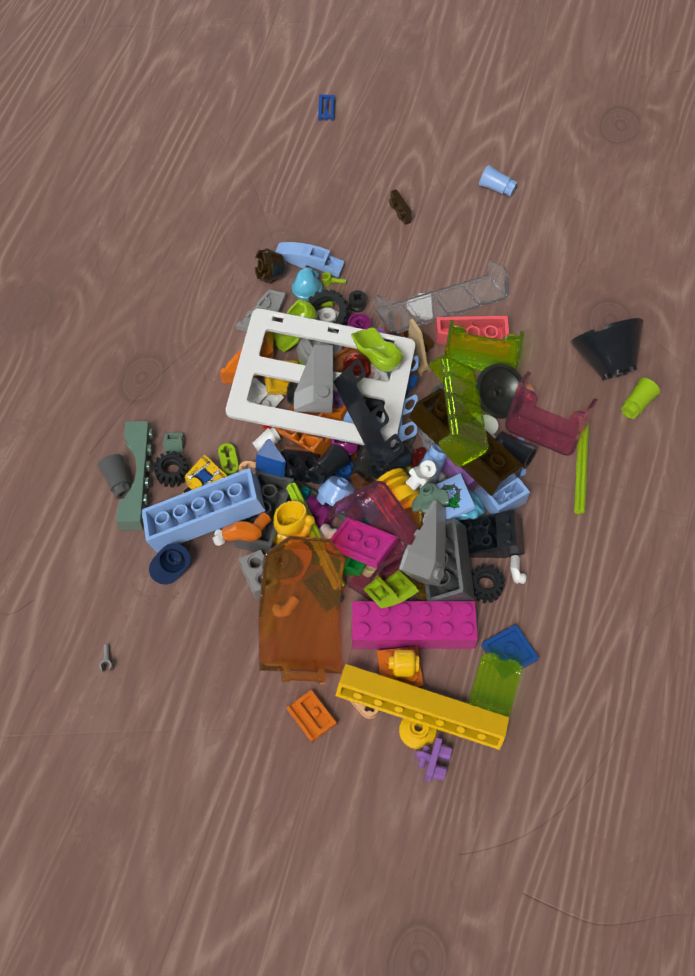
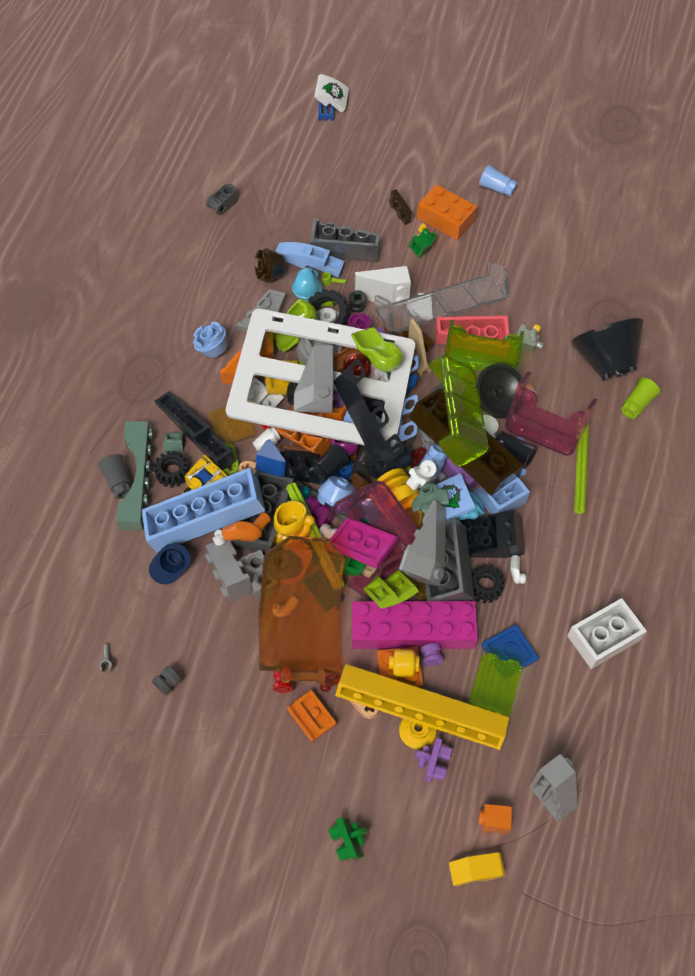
none -> dark grey wheel [152,666,182,695]
none -> black slope [155,391,236,471]
none -> light blue cone [193,321,228,358]
none -> light grey wedge [204,541,252,603]
none -> dark grey piece [206,184,237,215]
none -> clear yellow tile [208,407,255,444]
none -> red wheel [273,670,294,693]
none -> flat silver wedge [310,218,380,262]
none -> white slope [314,74,349,112]
none -> clear red arm [319,673,341,692]
none -> green hips [328,817,368,861]
none -> white slope [355,266,411,307]
none -> green piece [409,223,437,258]
none -> orange brick [417,184,478,240]
none -> medium lavender wheel [420,643,444,667]
none -> yellow slope [449,852,506,886]
none -> orange brick [478,804,512,834]
none -> light grey piece [513,324,544,352]
none -> light grey wedge [529,754,578,822]
none -> white brick [567,598,647,669]

